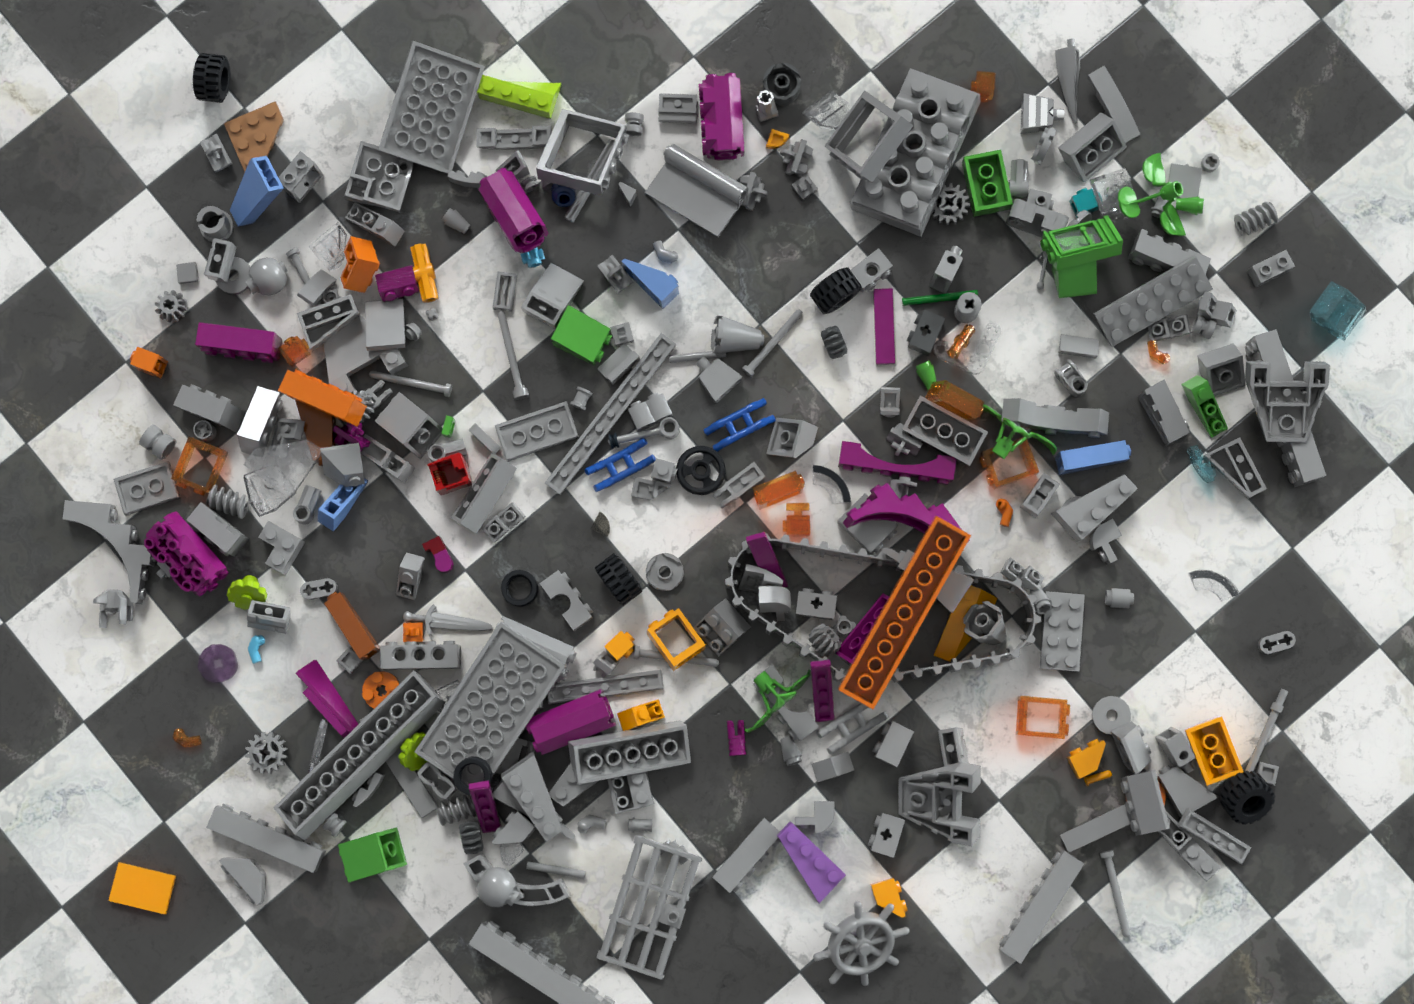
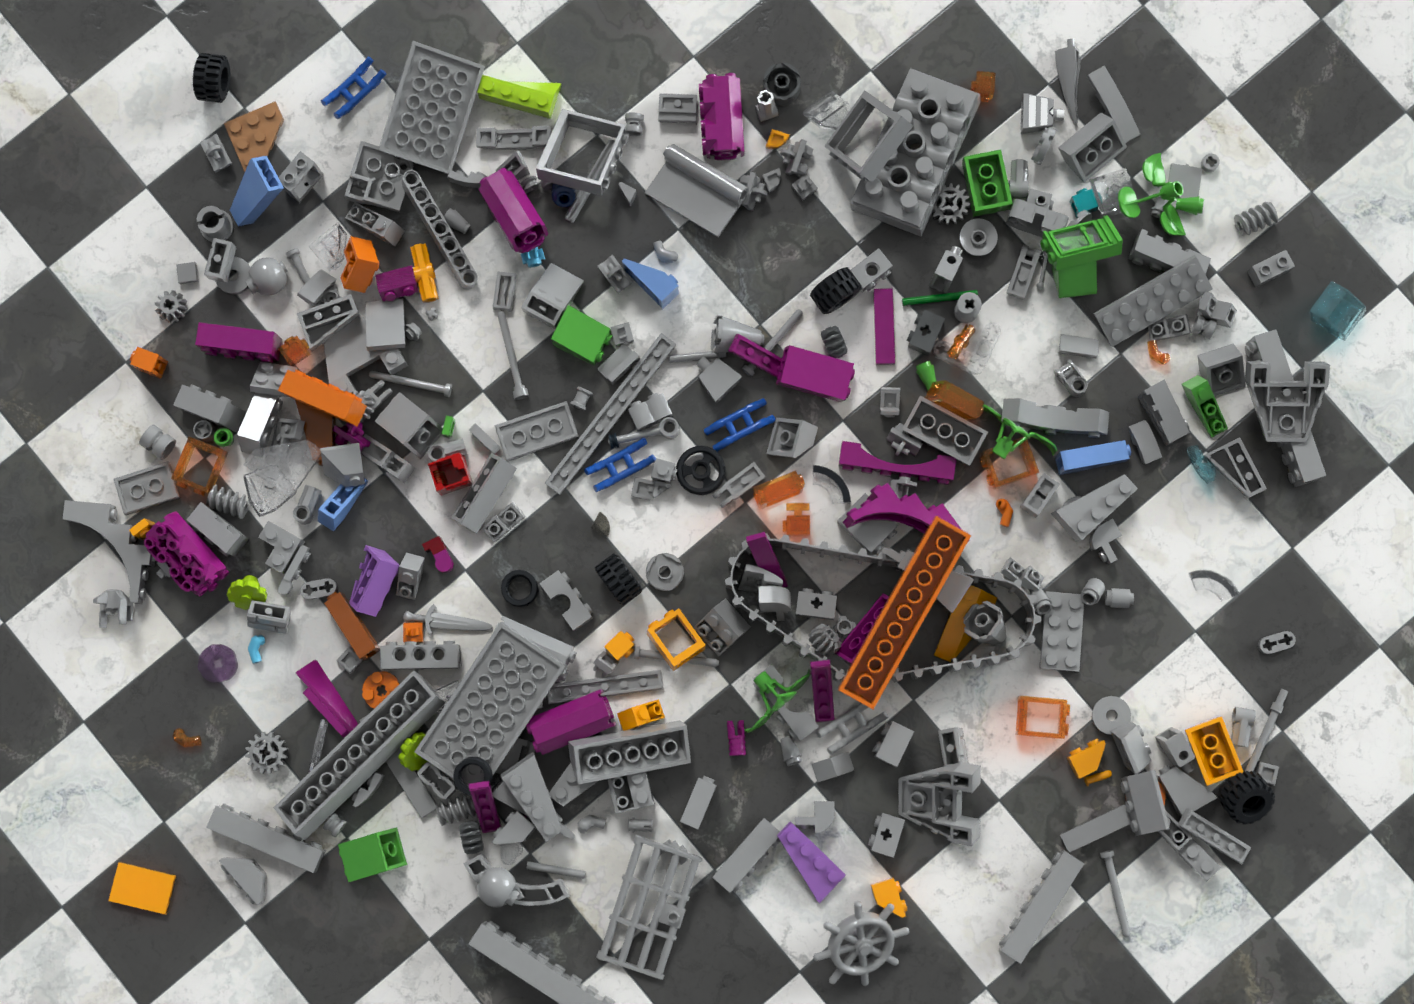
none -> light orange plate [129,518,155,540]
none -> bright green cone [214,428,234,447]
none -> light grey plate [250,362,297,397]
none -> light grey hinge [278,545,311,595]
none -> blue piece [321,56,386,119]
none -> medium lavender wedge [349,545,400,617]
none -> light grey beam [401,170,478,289]
none -> light grey window [680,776,717,829]
none -> magenta tile [728,334,782,378]
none -> light grey tile [762,168,781,193]
none -> magenta brick [776,345,855,402]
none -> light grey dish [960,219,998,256]
none -> light grey plate [1006,244,1041,300]
none -> light grey brick [1081,578,1105,605]
none -> light grey slope [1128,420,1162,464]
none -> light grey piece [1231,706,1256,747]

